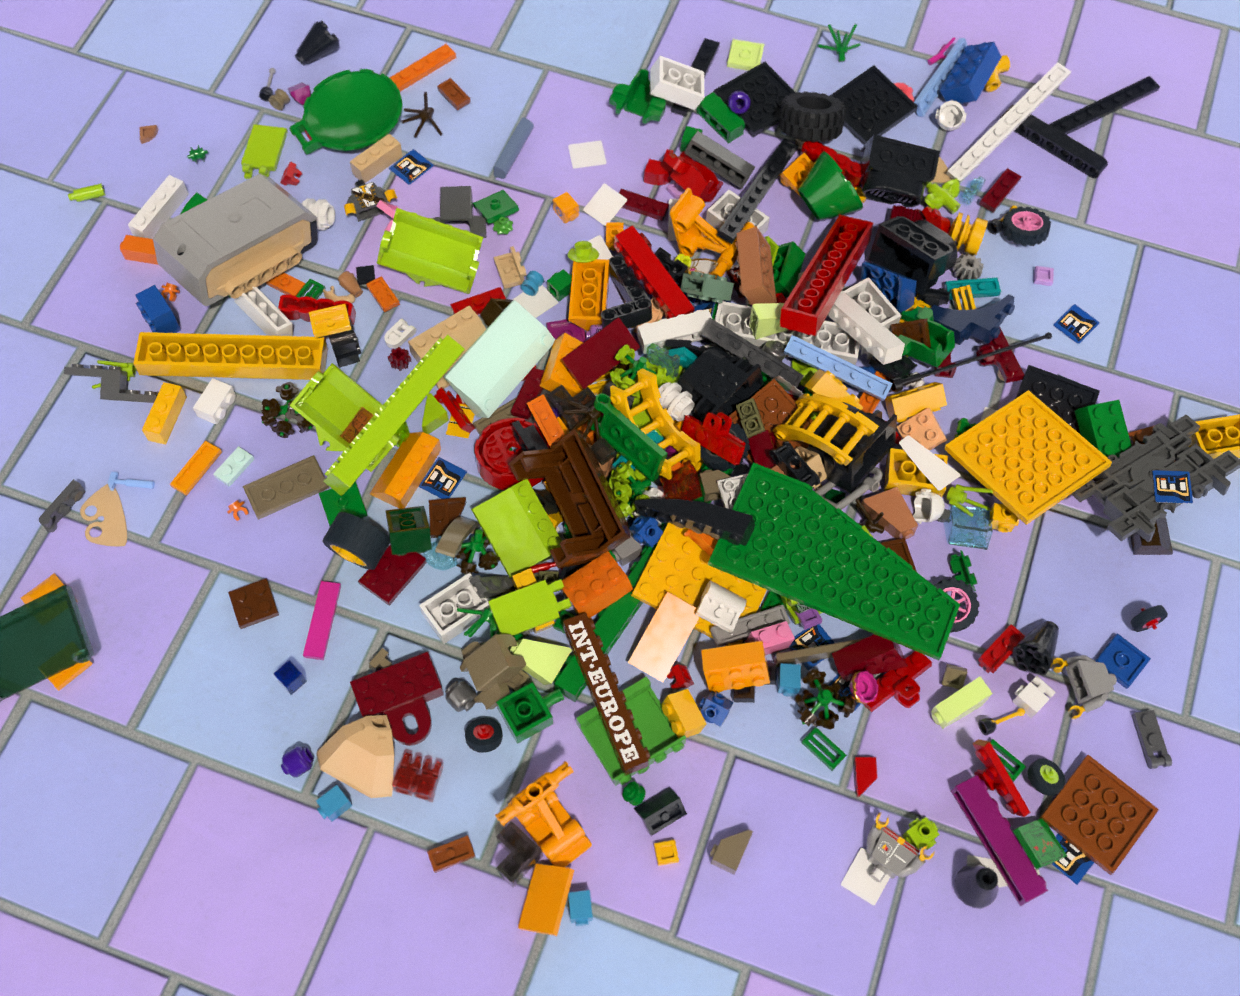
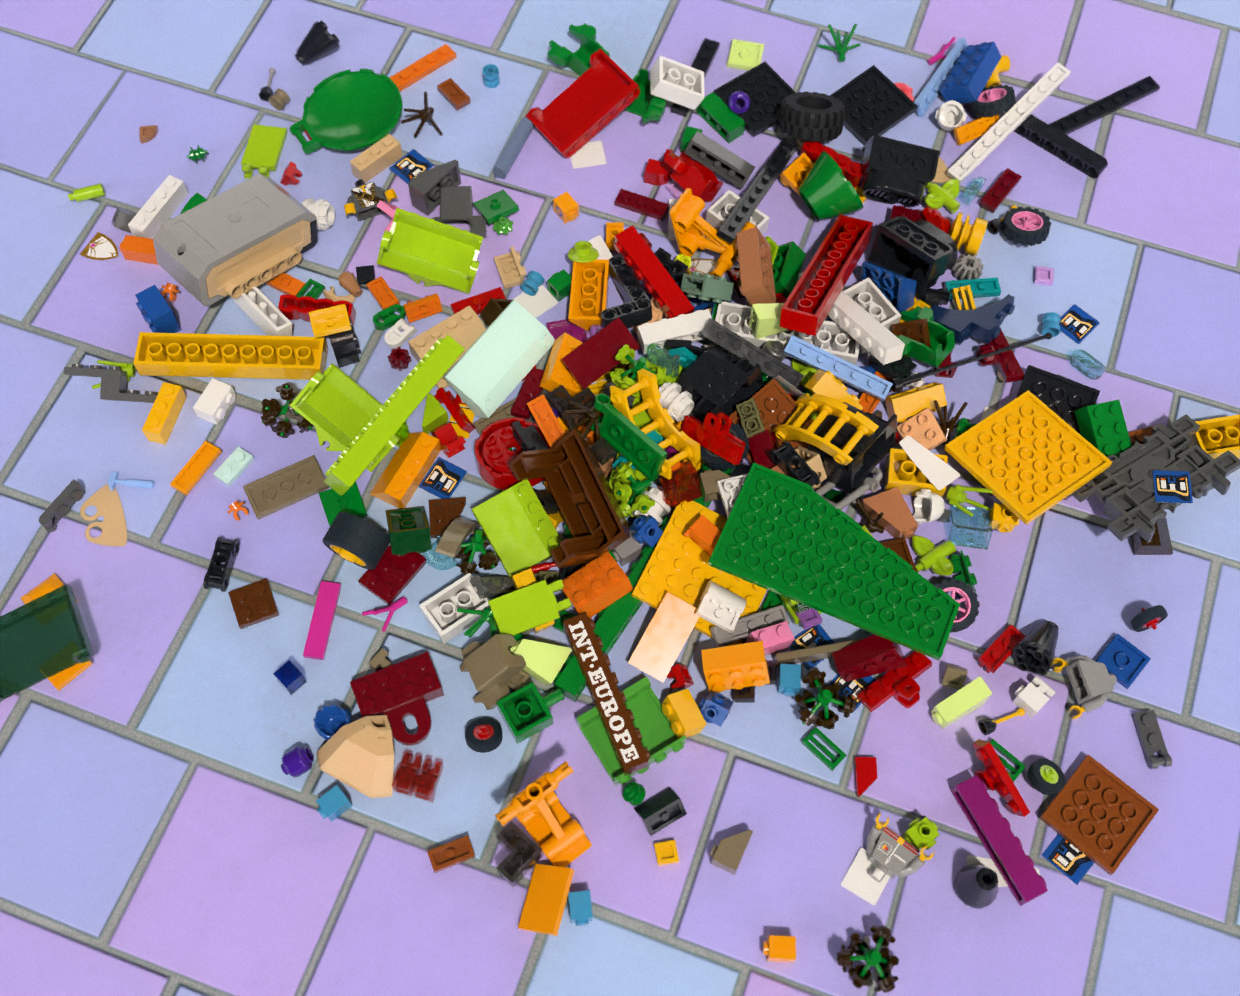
magenta tile [287,82,310,105] -> none
clear orange tile [340,407,374,444] -> none
flat silver head [446,681,476,712] -> none
white sticker [583,184,627,226] -> none
black slope [634,499,755,546] -> none
dark pink hair [850,671,878,704] -> none
green tile [1013,818,1067,870] -> none
none -> sticker [80,232,118,260]
none -> dark grey panel [111,207,136,233]
none -> black piece [203,537,240,592]
none -> blue hair [314,705,352,740]
none -> dark pink plant [362,596,408,632]
none -> green beam [373,304,406,331]
none -> orange tile [403,293,443,323]
none -> dark grey slope [408,159,461,216]
none -> red brick [430,422,466,458]
none -> dark azure wheel [482,64,500,88]
none -> red windscreen [525,49,640,158]
none -> green piece [548,23,610,76]
none -> light orange brick [763,935,796,963]
none -> dark brown plant [836,926,899,993]
none -> lime plant [912,535,956,576]
none -> dark brown plant [934,400,970,441]
none -> light orange plate [953,114,1000,145]
none -> black wheel [969,85,1016,117]
none -> dark azure wheel [1042,312,1060,337]
none -> clear light blue plate [1069,349,1105,380]

